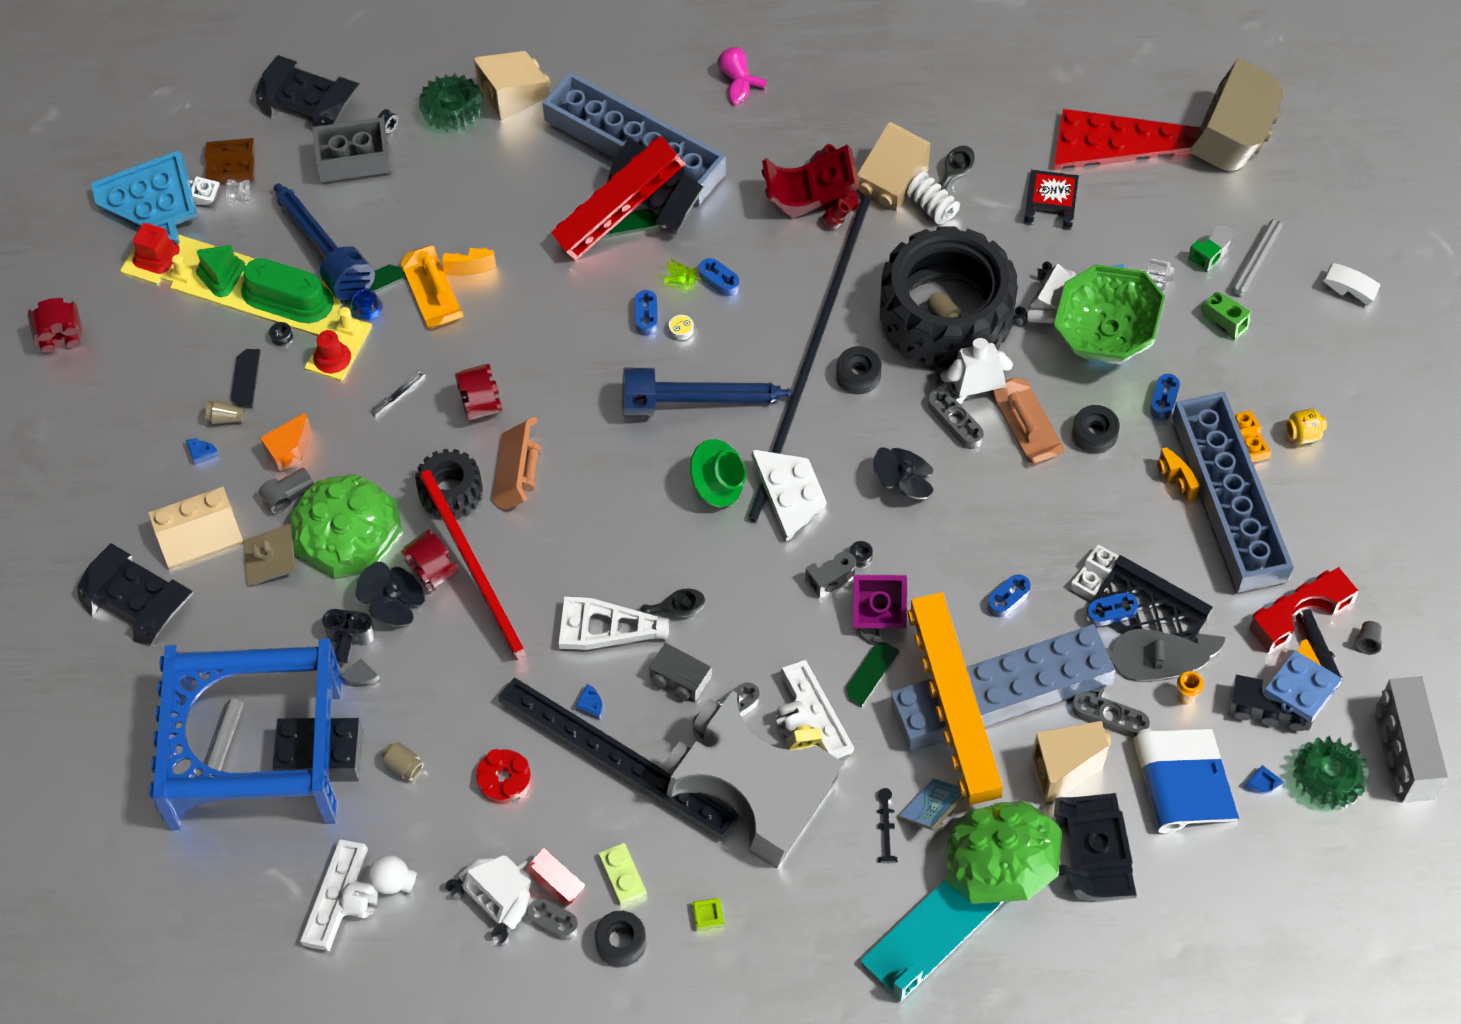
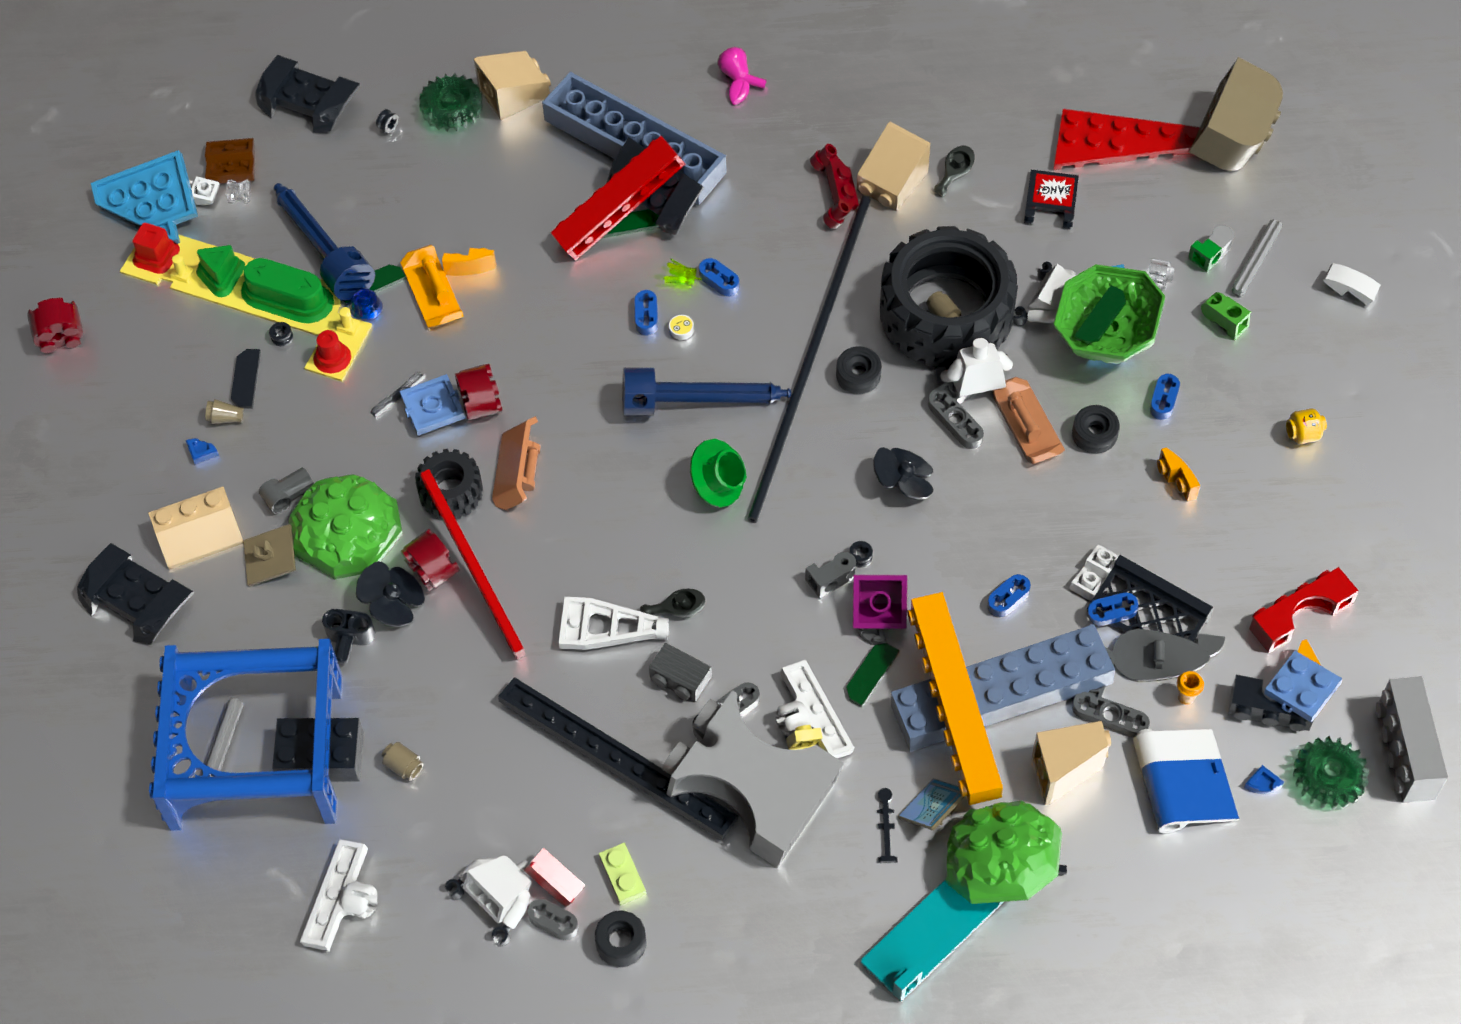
orange slope [260,413,311,472] -> none
dark grey brick [312,117,392,182] -> none
dark grey tile [341,658,379,685] -> none
white piece [370,855,417,894] -> none
red plate [476,749,532,804] -> none
blue tile [575,684,603,720] -> none
lime tile [692,897,725,932] -> none
white wing [751,450,827,541] -> none
dark red bracket [761,145,860,219] -> none
white piece [907,172,960,224] -> none
black piece [1054,793,1137,902] -> none
sand blue brick [1172,392,1294,593] -> none
light orange slope [1234,410,1271,463] -> none
black pin [1296,609,1343,681] -> none
dark grey piece [1354,621,1382,655] -> none
none -> medium blue plate [400,374,465,436]
none -> dark green piece [1074,285,1126,344]

